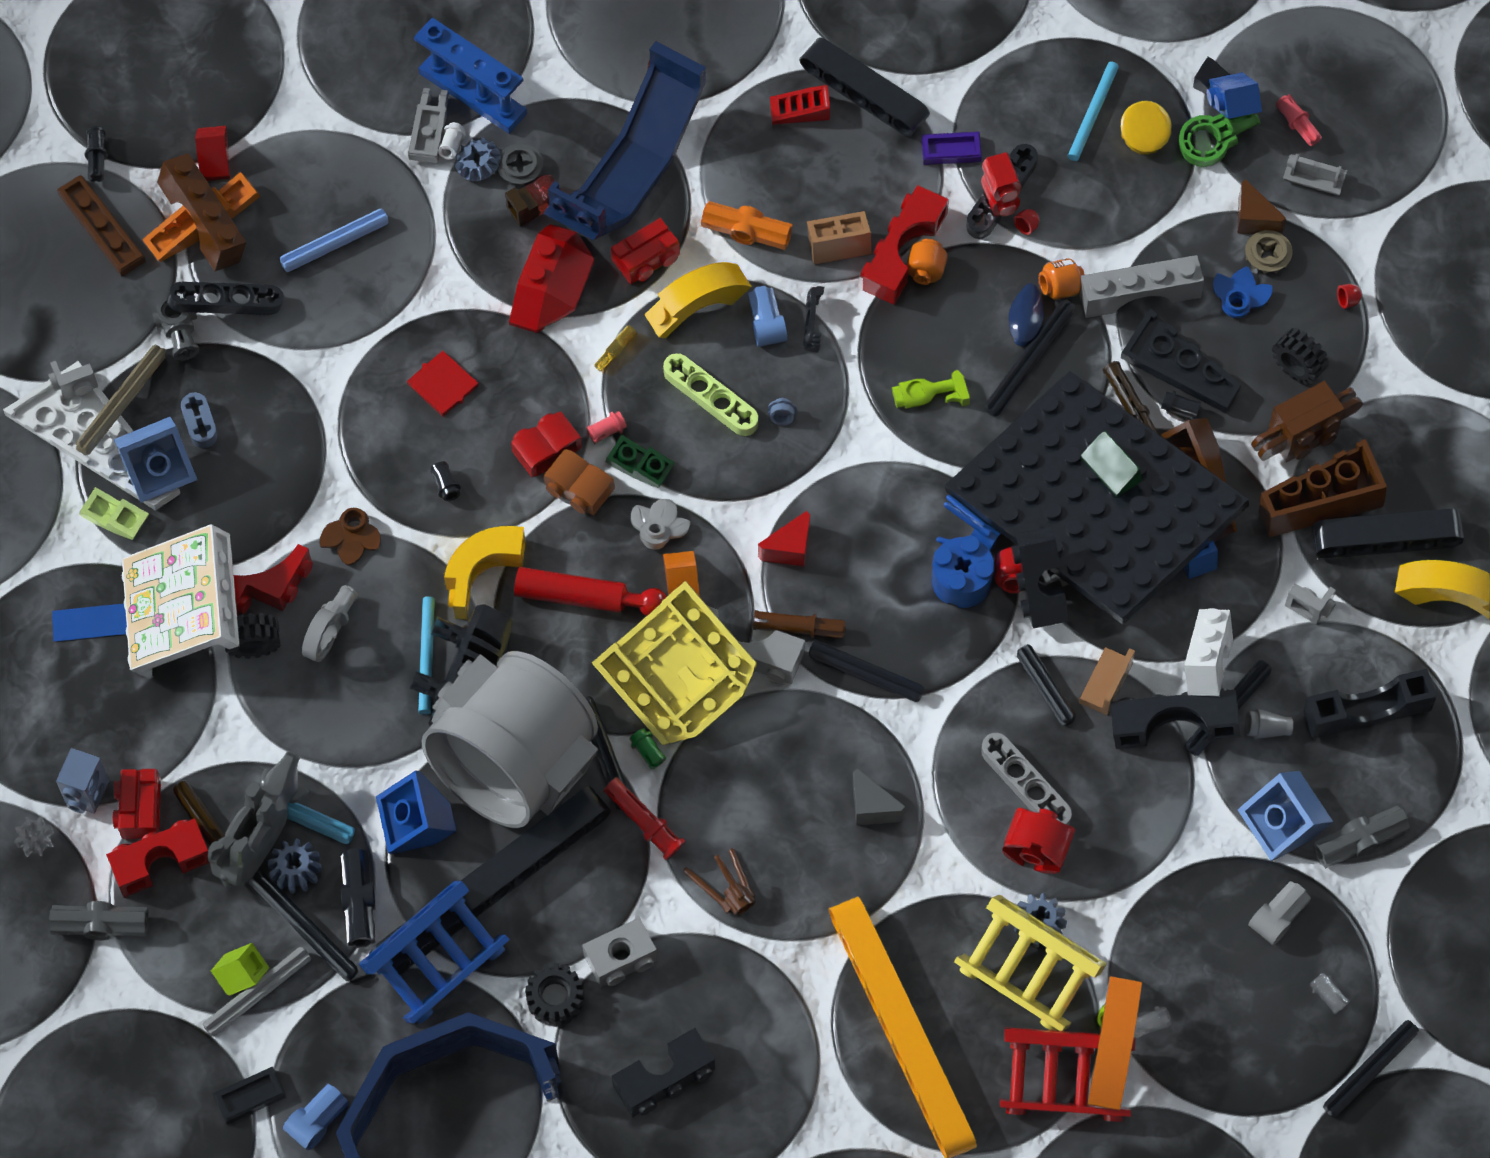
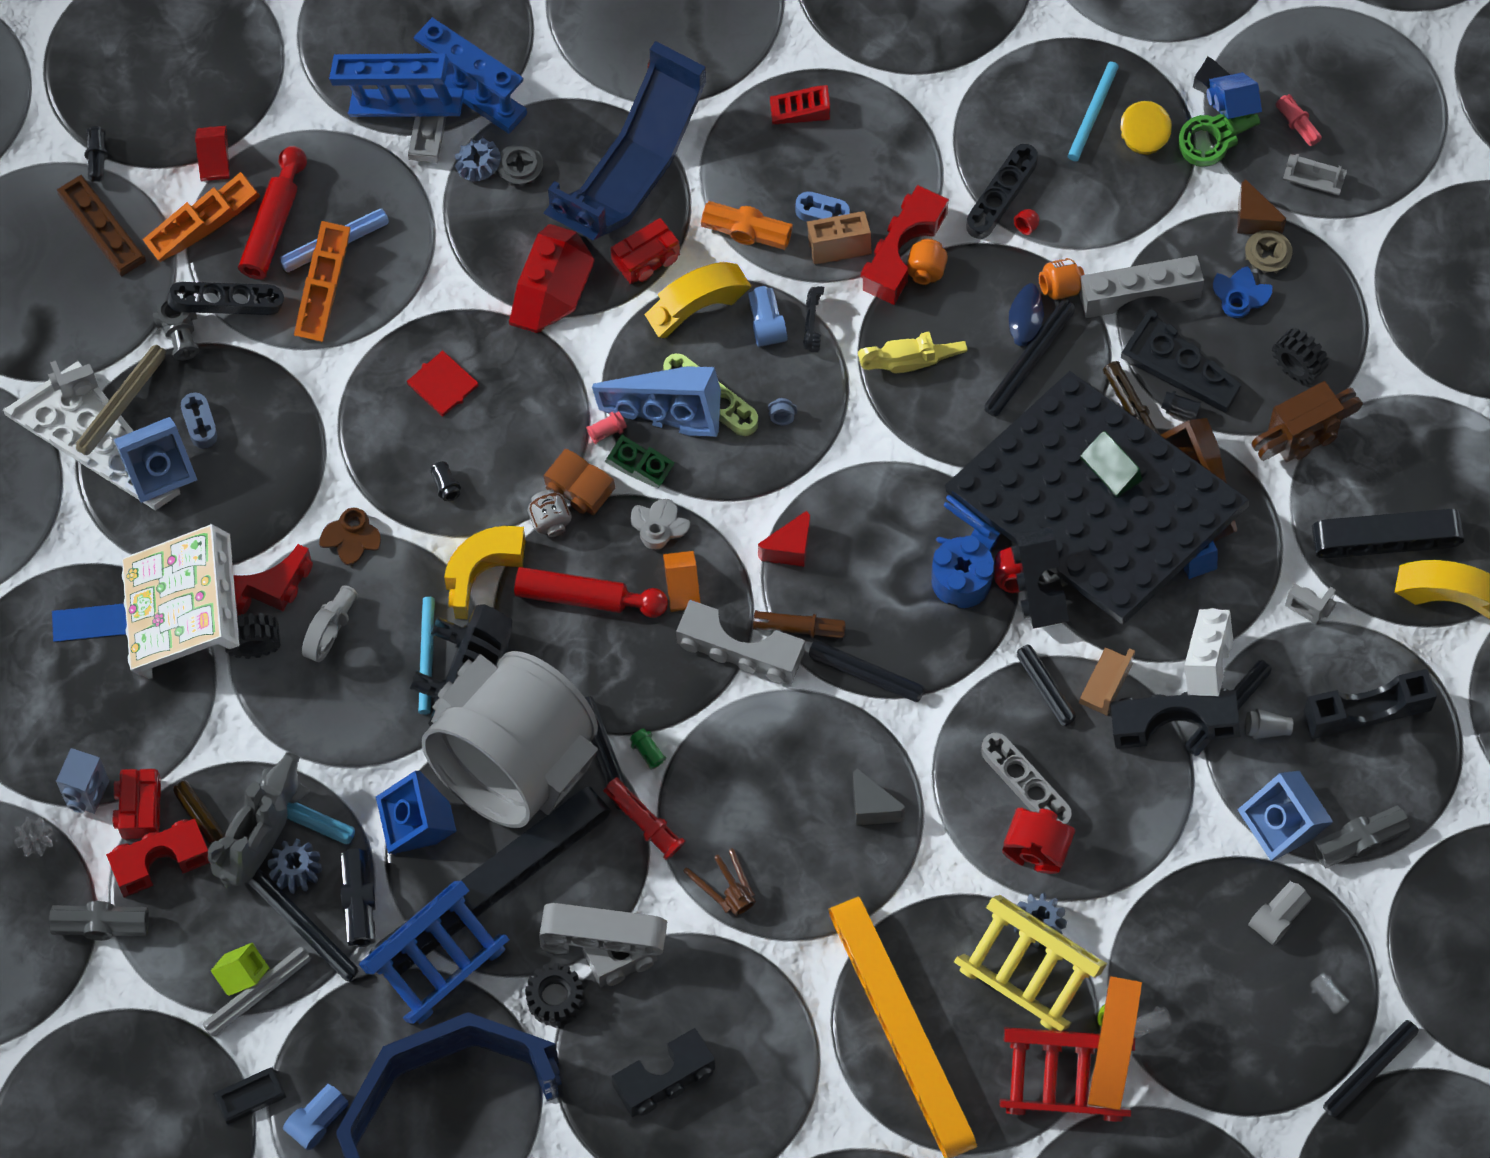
yellowish green slope [79,487,149,540] -> none
reddish brown arch [157,153,246,272] -> none
white pin [438,122,466,160] -> none
dark brown leg [505,174,562,227] -> none
red brick [511,411,582,478] -> none
light yellow wedge [592,581,757,745] -> none
clear yellow pin [594,325,637,371] -> none
black beam [799,37,930,137] -> none
lime piece [892,370,970,409] -> none
dark purple tile [921,132,982,165] -> none
red brick [981,152,1022,216] -> none
reddish brown wedge [1258,438,1387,537] -> none
red hinge [1337,284,1362,309] -> none
none -> red piece [238,146,307,280]
none -> orange slope [294,221,351,342]
none -> blue fence [329,53,465,117]
none -> light grey head [527,490,572,537]
none -> light grey beam [539,903,668,956]
none -> medium blue wedge [592,366,721,437]
none -> medium blue beam [795,191,850,222]
none -> light yellow animal [858,332,968,374]

